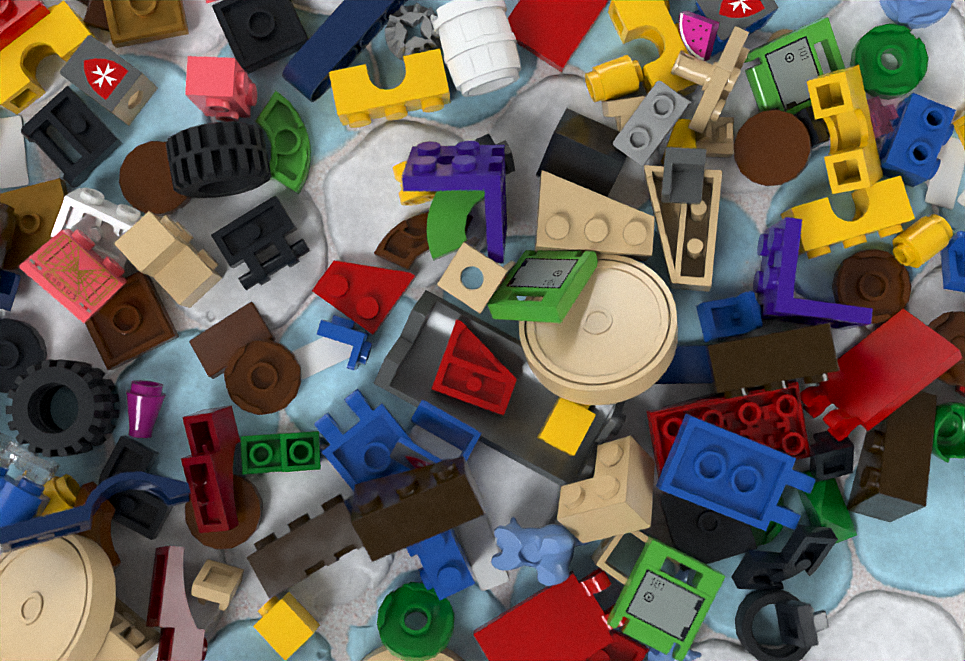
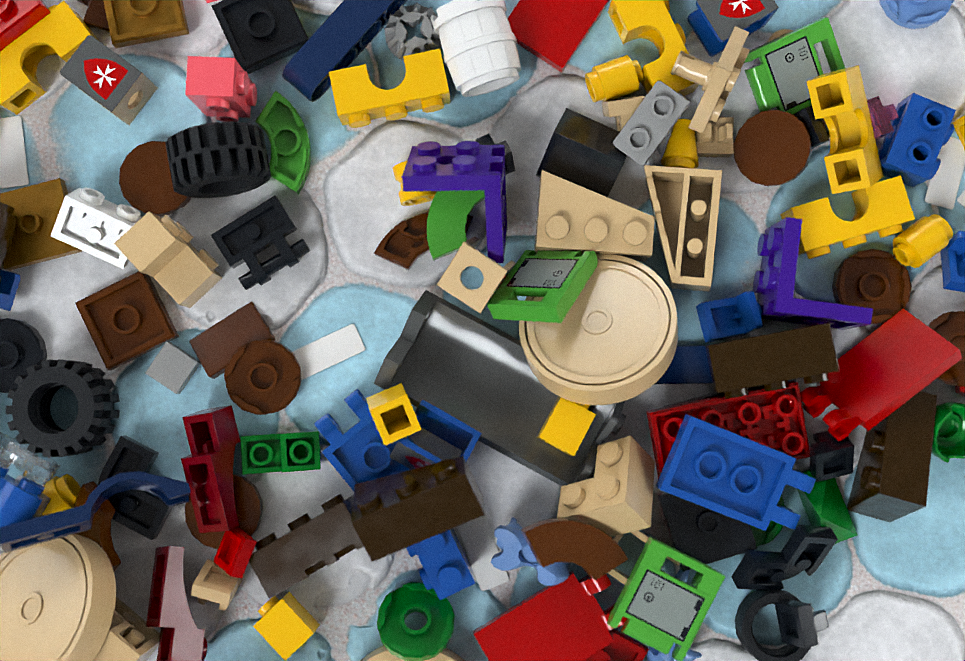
coral slope [19,228,128,323] -> none
black plate [21,86,122,188] -> none
magenta cone [126,380,166,438] -> none
red wing [312,260,416,335] -> none
blue bracket [316,315,372,370] -> none
red wing [431,319,517,416] -> none
dark grey panel [662,147,707,205] -> none
tile [679,11,720,61] -> none
green tile [850,23,929,100] -> none
none -> light grey tile [145,341,201,394]
none -> red tile [214,527,257,578]
none -> yellow brick [366,383,422,445]
none -> reddish brown tile [521,518,628,580]

